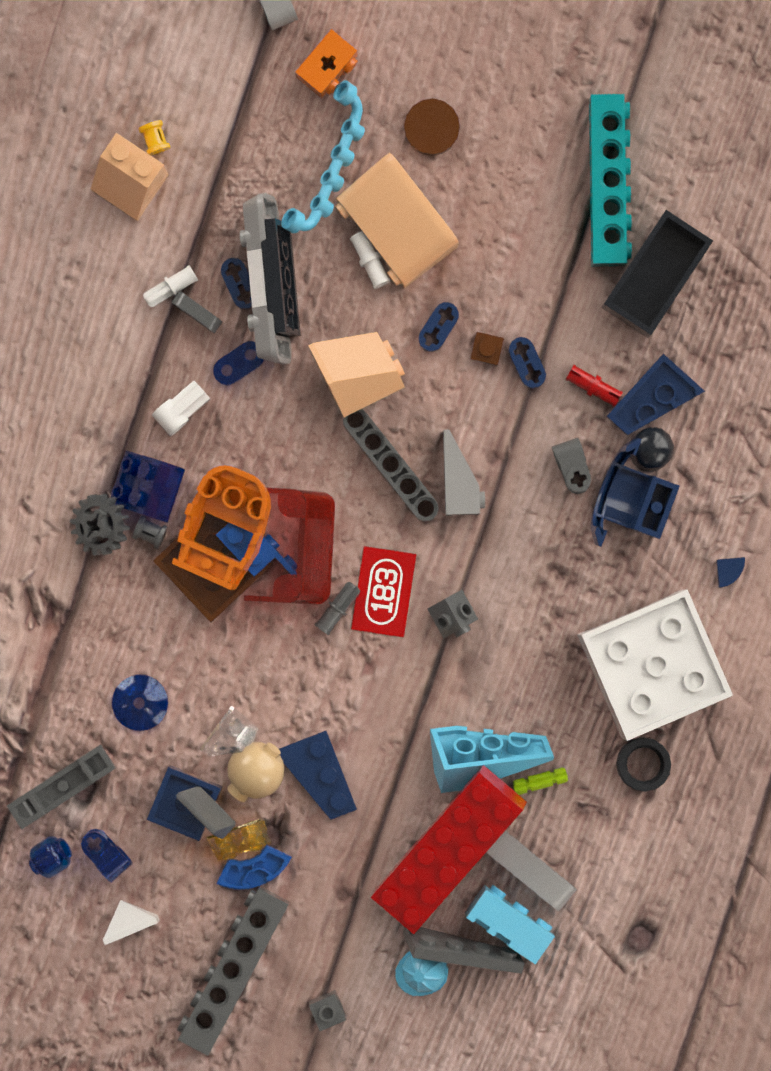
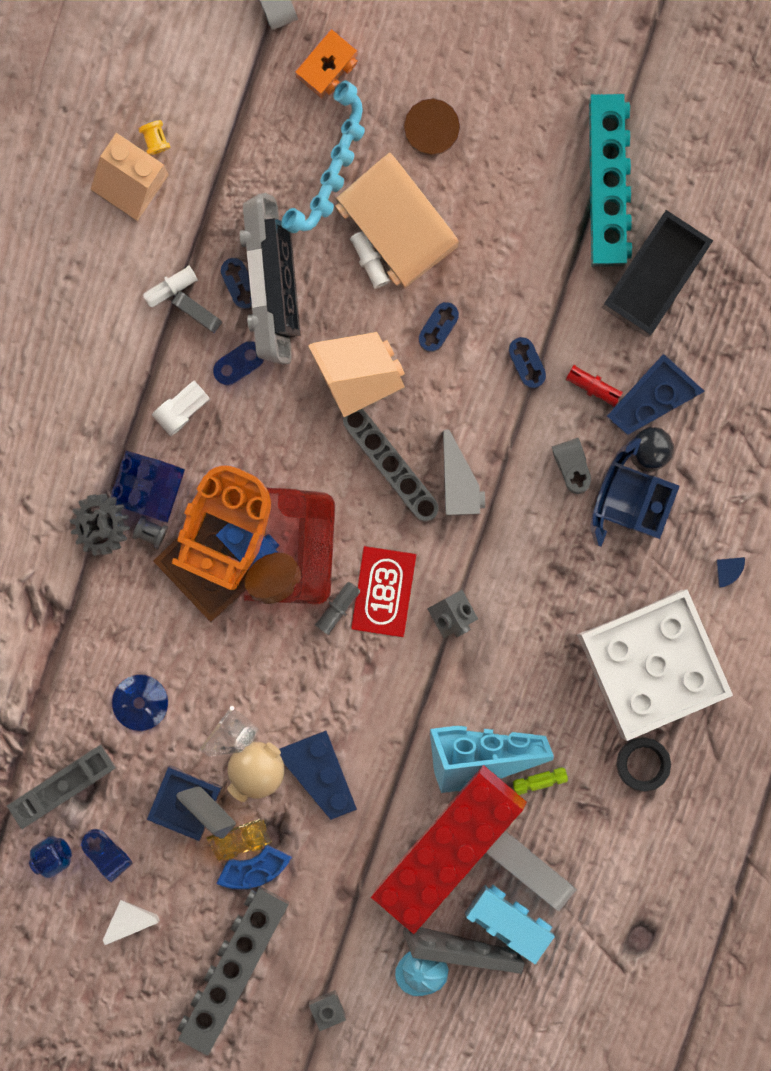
reddish brown plate [470,332,504,366] -> none
none -> reddish brown tile [245,552,301,604]

